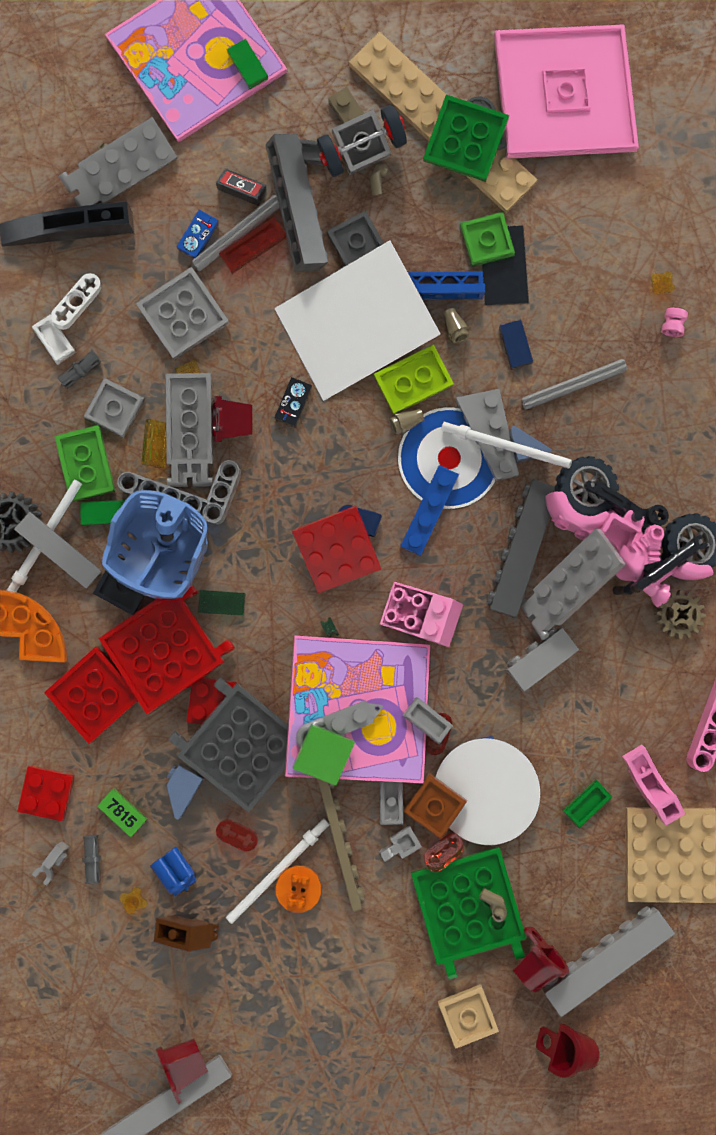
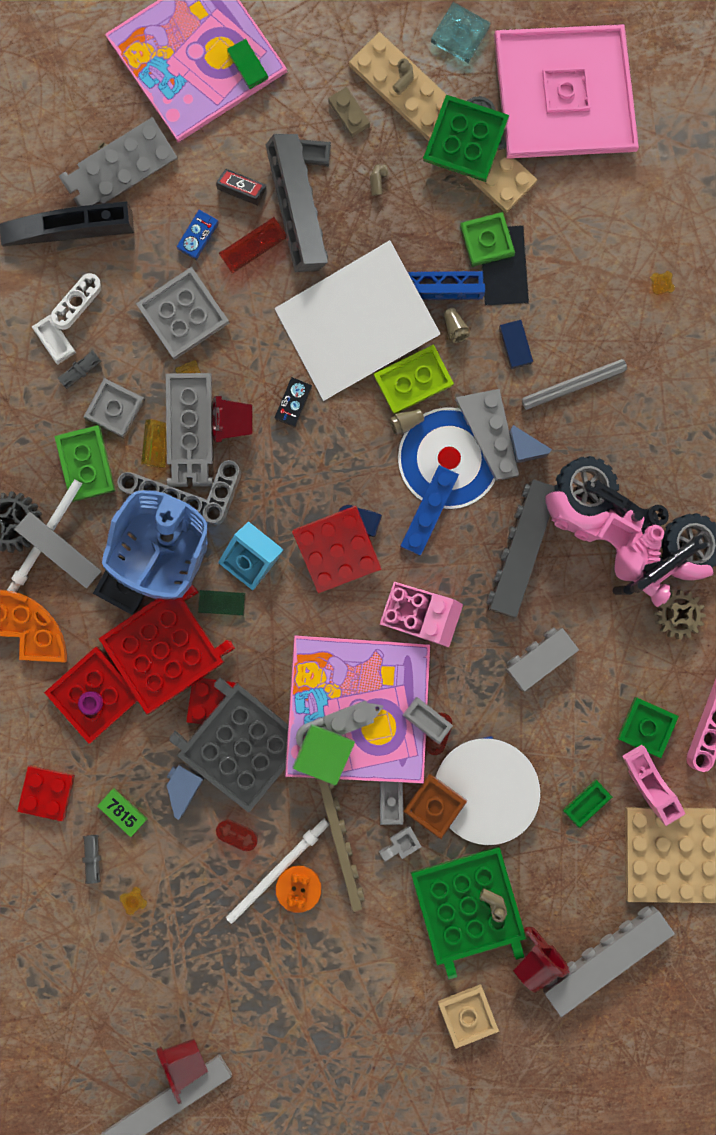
light grey plate [32,841,69,886] -> none
green tile [80,500,126,526] -> none
blue piece [150,847,197,897] -> none
reddish brown hinge [154,915,219,952] -> none
light grey axle [192,195,280,271] -> none
brick [317,105,407,177] -> none
clear green bush [320,617,339,638] -> none
dark grey tile [327,211,384,266] -> none
clear red beam [424,833,464,872] -> none
white bar [442,422,572,469] -> none
light grey hinge [521,528,626,640] -> none
dark red container [536,1023,600,1078] -> none
bright pink wheel [661,308,688,337] -> none
none -> magenta tile [78,691,103,715]
none -> medium azure slope [218,522,284,590]
none -> dark tan arm [393,58,414,95]
none -> clear light blue plate [431,2,491,63]
none -> green plate [617,697,679,758]

